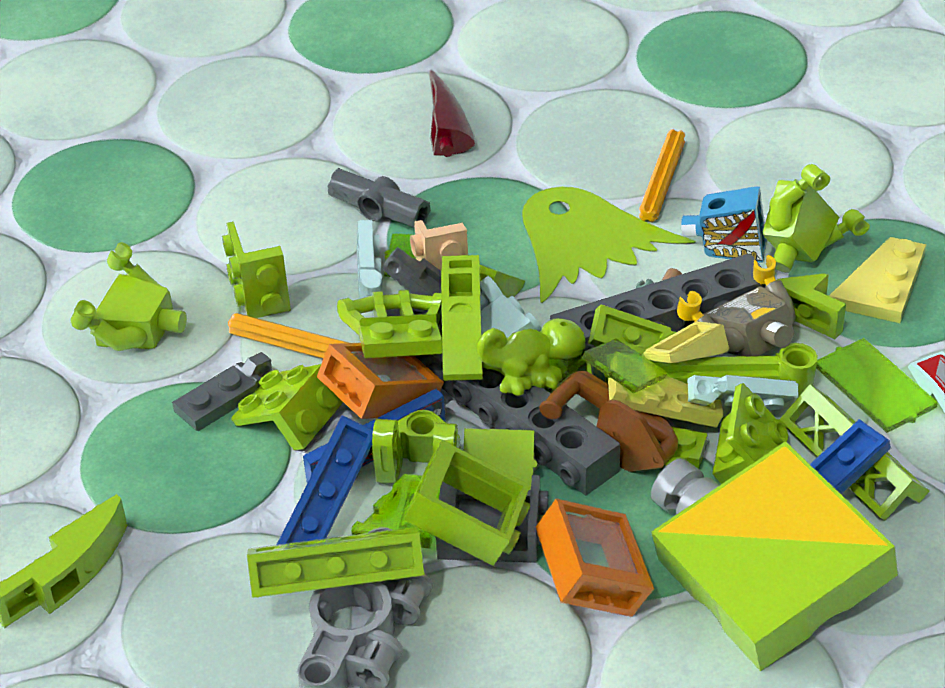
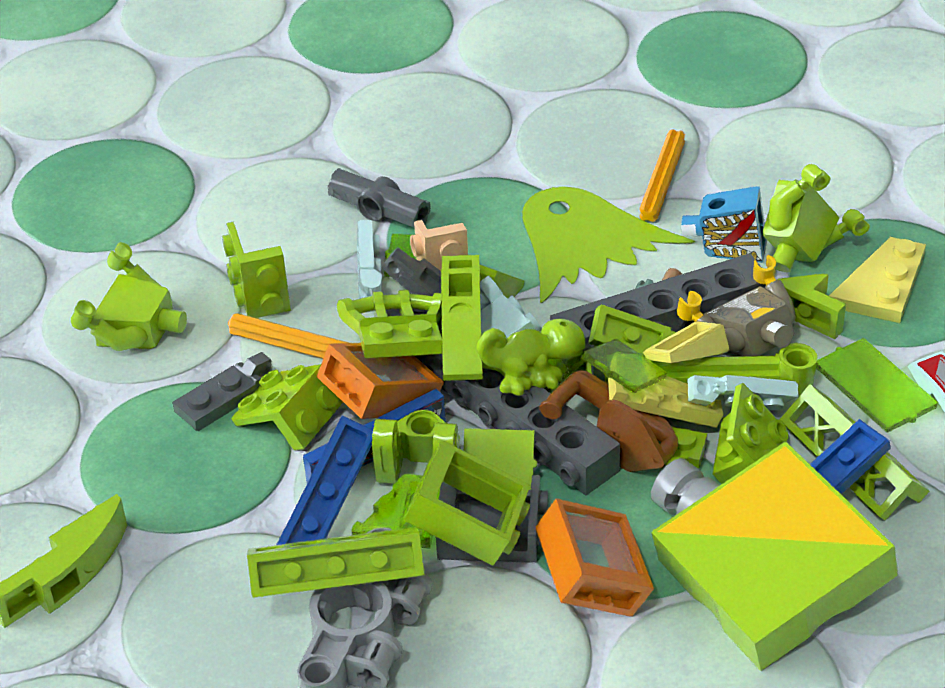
dark red piece [429,70,475,157] -> none

